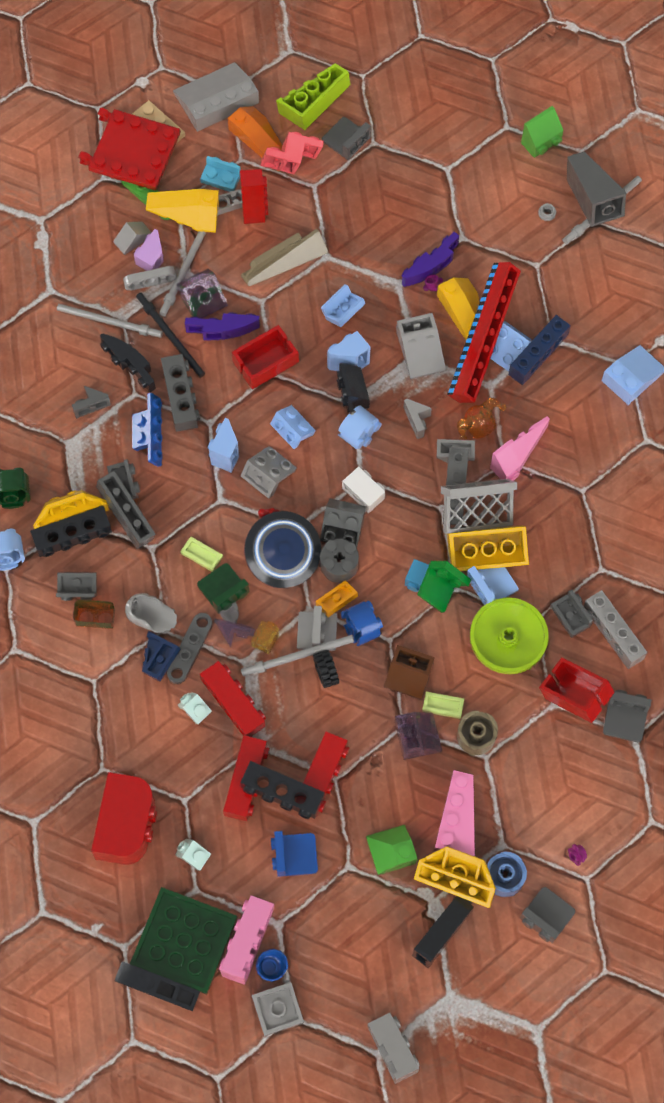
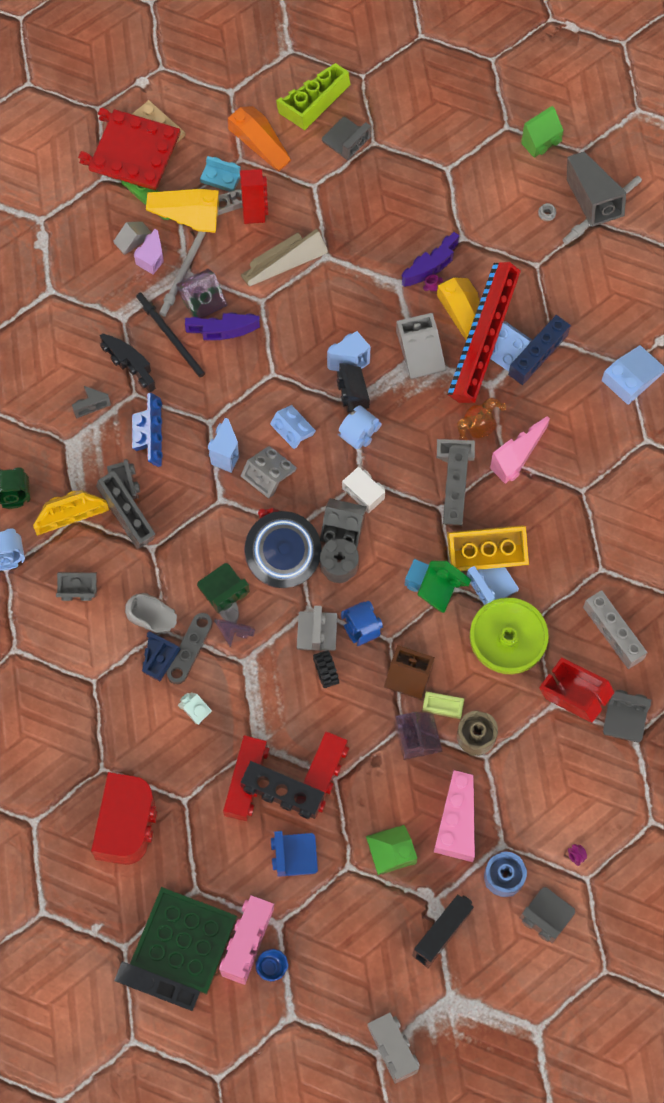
black brick [30,506,112,557] -> none
light grey bar [57,304,163,338] -> none
clear orange piece [73,600,115,629] -> none
light grey beam [123,266,176,291] -> none
dark grey brick [161,354,200,432] -> none
light grey slope [173,62,259,132] -> none
light aqua bracket [175,839,211,871] -> none
yellowish green tile [180,537,223,572] -> none
red brick [200,661,266,737] -> none
red piece [232,325,299,390] -> none
light grey bar [241,635,355,676] -> none
clear yellow brick [251,621,280,654] -> none
light grey plate [252,982,304,1037] -> none
coral bracket [260,132,324,175] -> none
light orange plate [316,580,358,617] -> none
light blue bracket [321,284,366,327] -> none
light grey slope [403,399,432,439] -> none
yellow wedge [414,846,496,908] -> none
light grey fence [441,479,517,534] -> none
dark grey bracket [550,590,593,638] -> none

